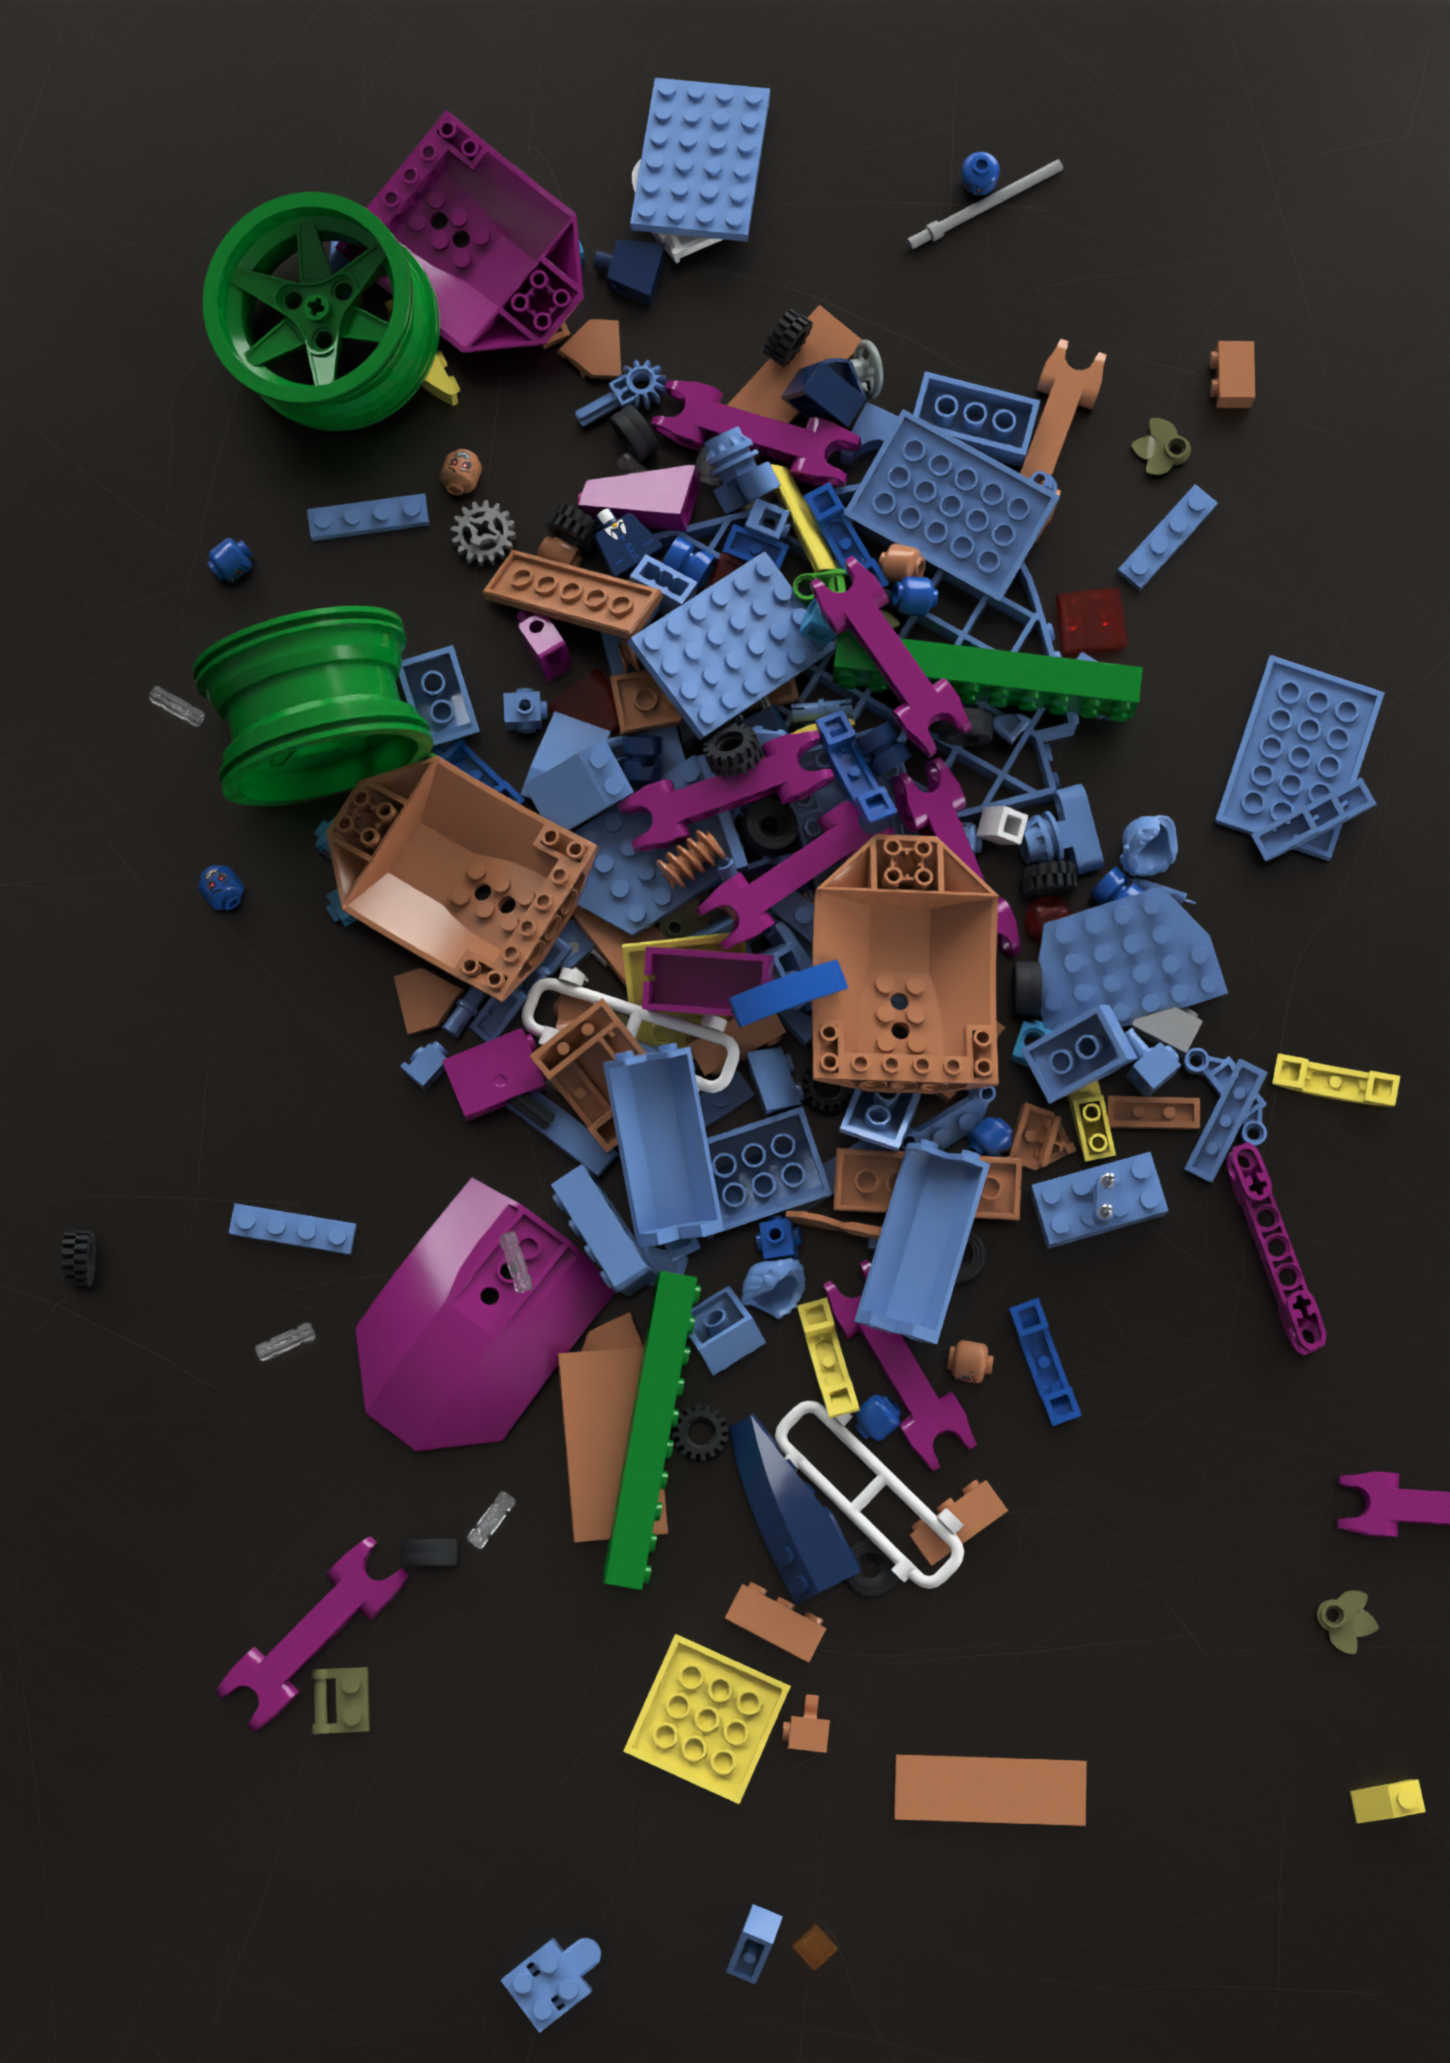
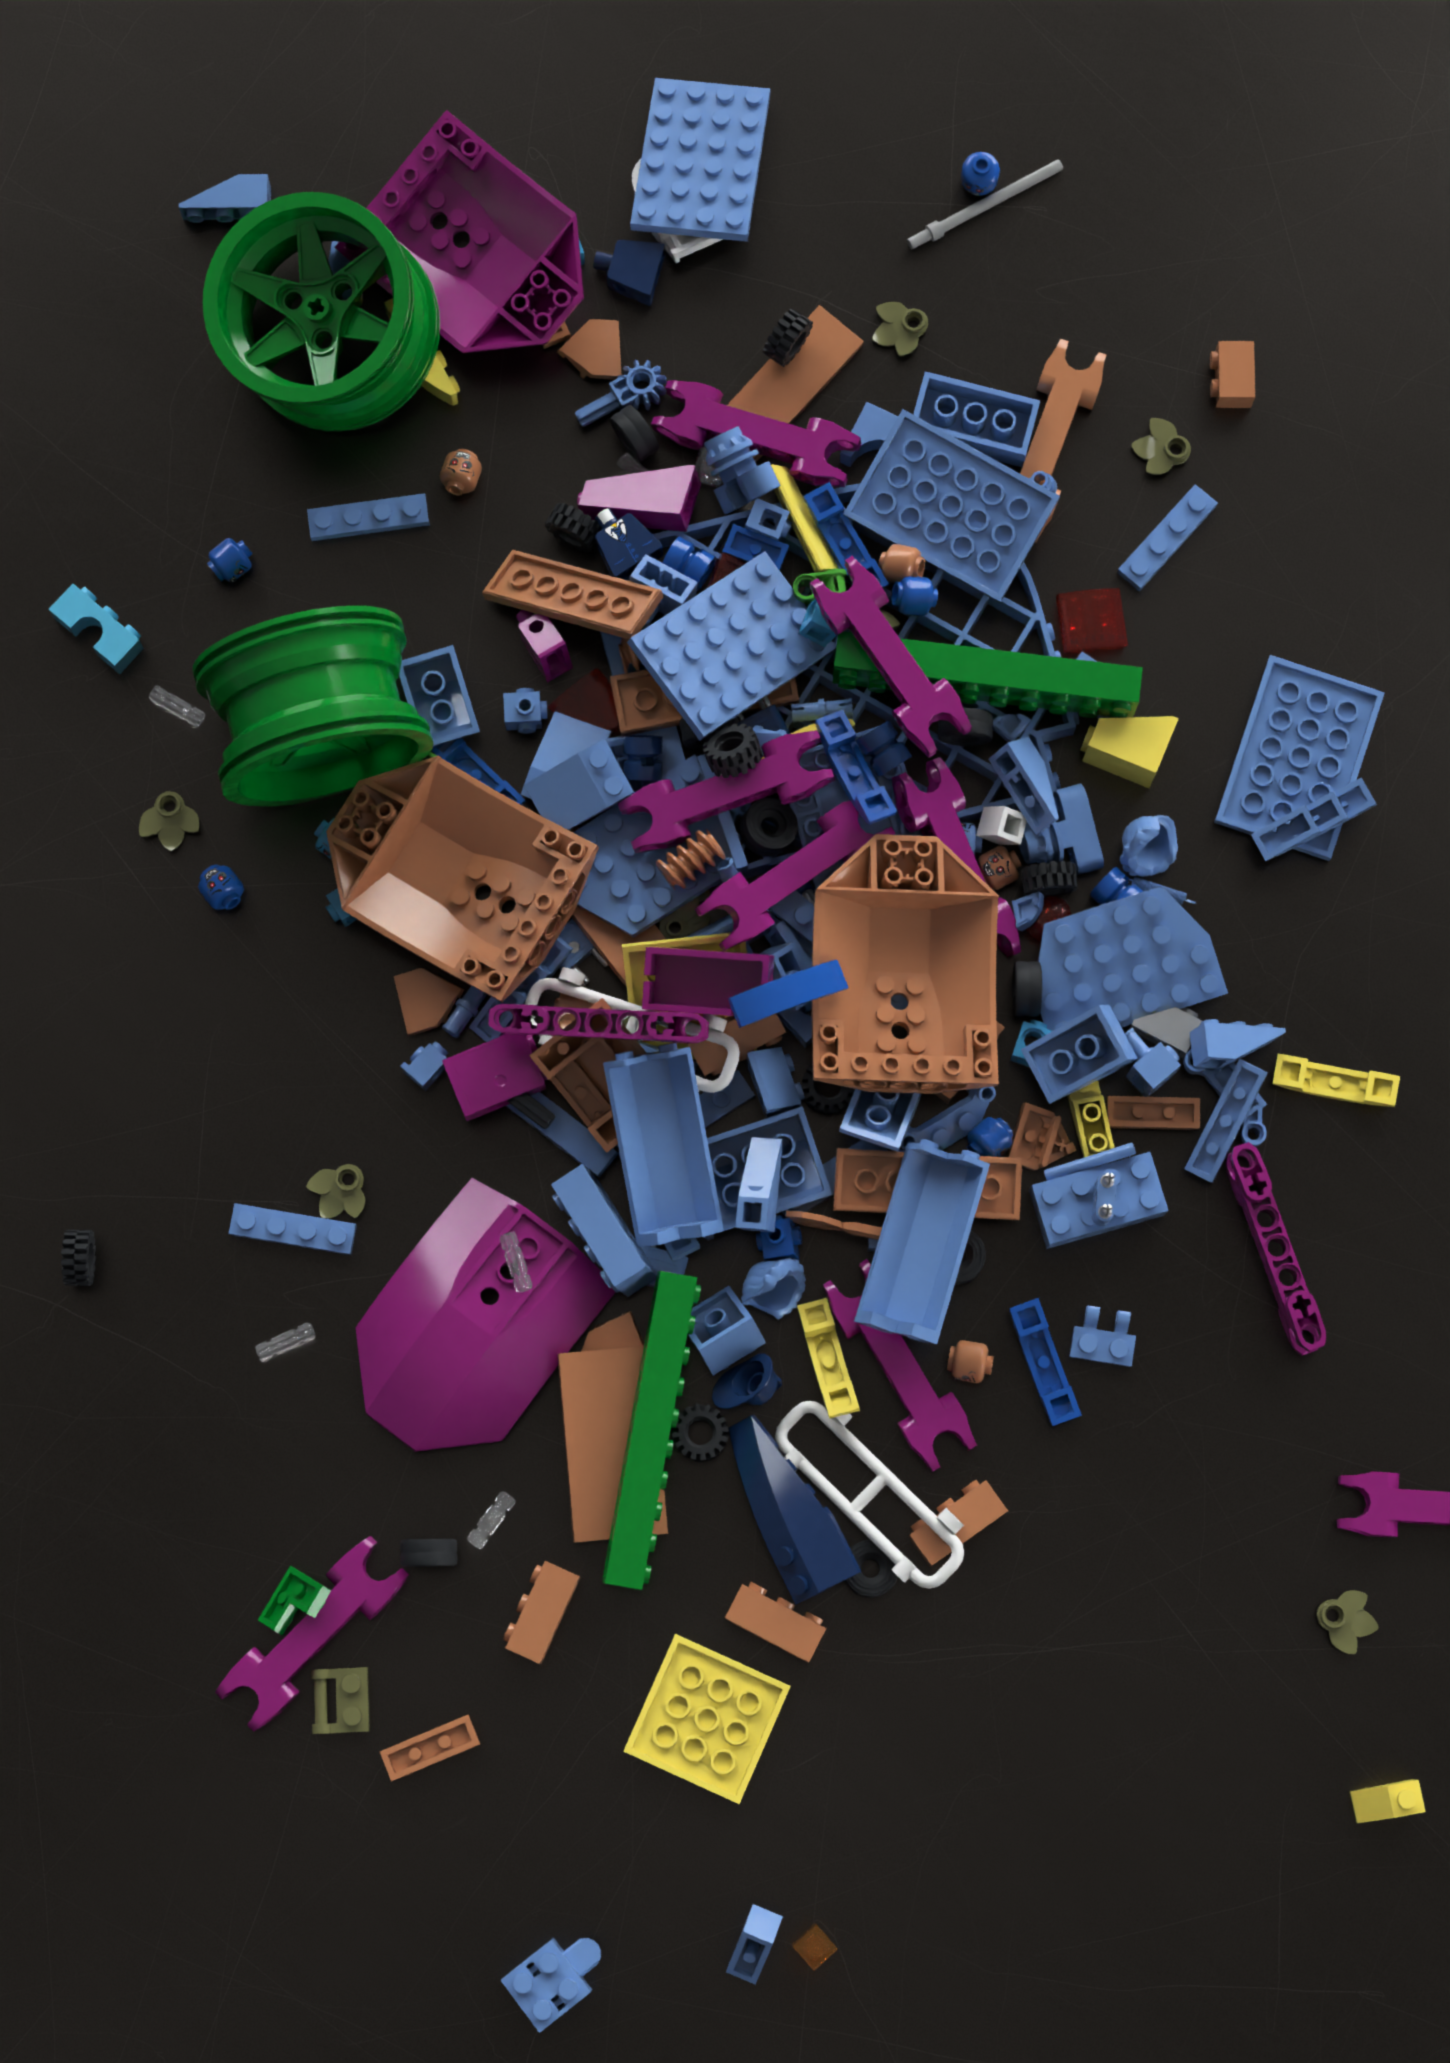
light grey gear [451,500,516,566] -> none
nougat brick [537,536,583,568] -> none
dark blue piece [780,340,883,428] -> none
nougat brick [782,1694,830,1753] -> none
blue head [855,1394,902,1441] -> none
nougat tile [894,1755,1087,1826] -> none
none -> medium azure arch [49,584,144,674]
none -> olive plate [139,791,199,851]
none -> medium blue slope [179,174,271,223]
none -> green plate [258,1565,331,1635]
none -> olive plate [306,1164,366,1219]
none -> nougat plate [379,1715,480,1781]
none -> magenta piece [488,1004,709,1043]
none -> nougat brick [503,1561,580,1664]
none -> dark blue piece [712,1354,782,1409]
none -> medium blue slope [735,1137,783,1233]
none -> olive plate [872,302,928,356]
none -> nougat head [978,845,1022,890]
none -> medium blue slope [988,736,1059,835]
none -> medium blue tile [1012,891,1044,931]
none -> medium blue bar [1044,1142,1136,1181]
none -> medium blue plate [1069,1305,1136,1367]
none -> light yellow slope [1080,716,1179,788]
none -> medium blue slope [1189,1019,1286,1069]

